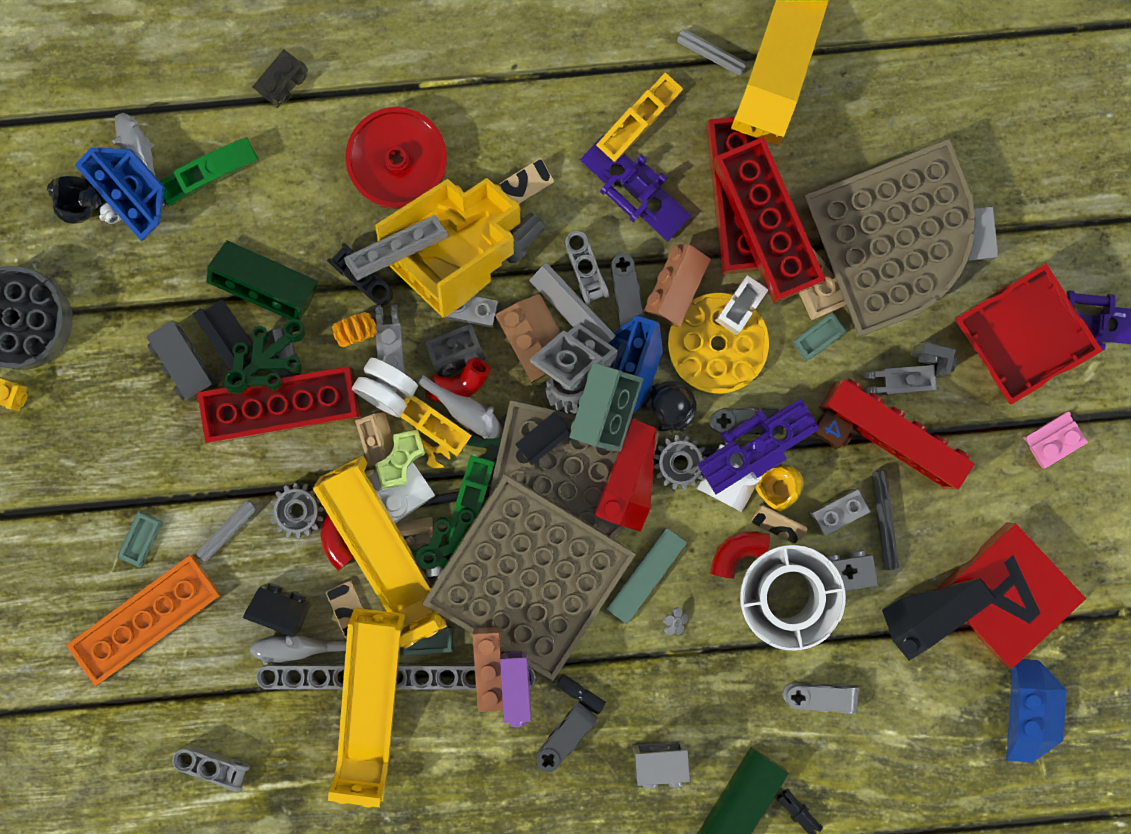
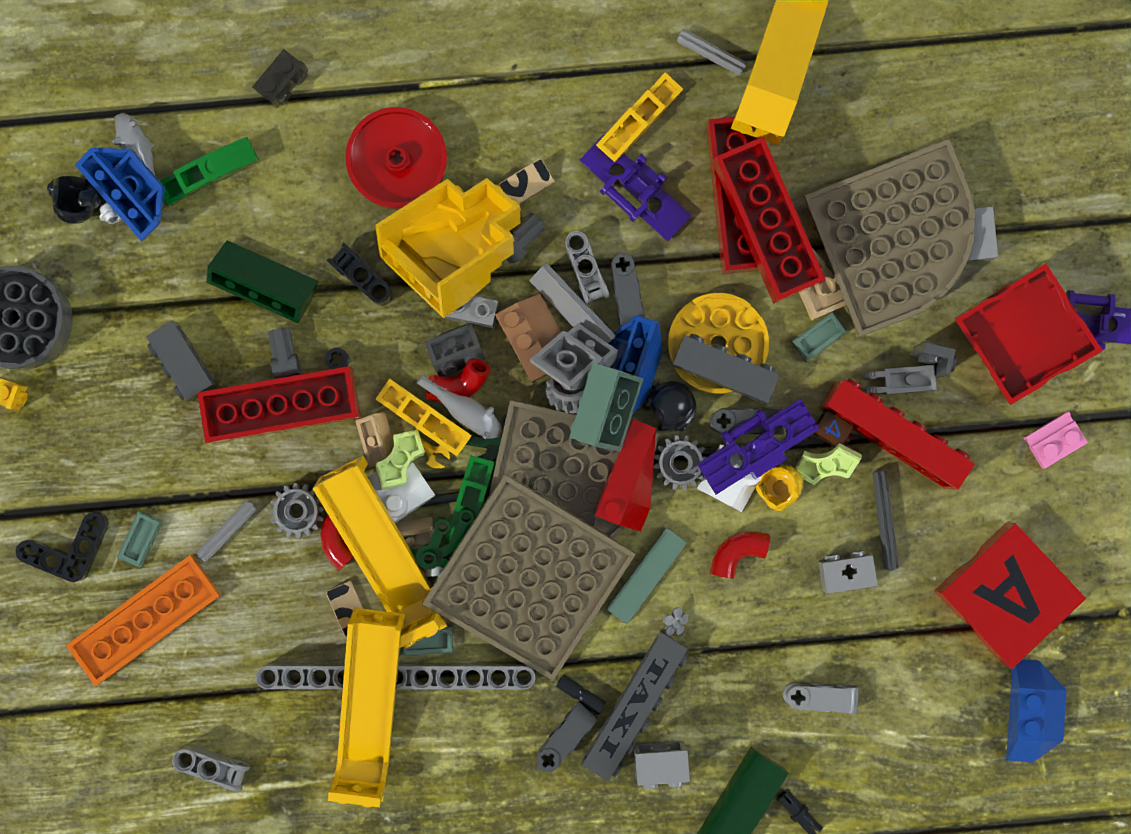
black panel [192,300,253,370] -> none
dark green plant [224,319,306,394] -> none
black slope [243,583,311,636] -> none
light grey piece [250,632,347,665] -> none
light orange gear [332,312,377,347] -> none
light grey tile [344,215,448,280] -> none
white wheel [352,357,418,418] -> none
light grey hinge [375,304,405,374] -> none
nougat brick [473,626,503,712] -> none
medium lavender brick [500,651,532,727] -> none
black panel [515,411,571,465] -> none
nougat brick [644,244,711,327] -> none
white piece [715,275,768,335] -> none
white cone [740,545,846,651] -> none
tan slope [751,505,807,544] -> none
light grey brick [808,489,870,536] -> none
black wedge [882,578,997,661] -> none
none -> black beam [15,512,109,582]
none -> black bush [325,348,350,369]
none -> dark grey brick [582,631,689,781]
none -> dark grey brick [671,334,780,404]
none -> yellowish green tile [794,443,862,485]

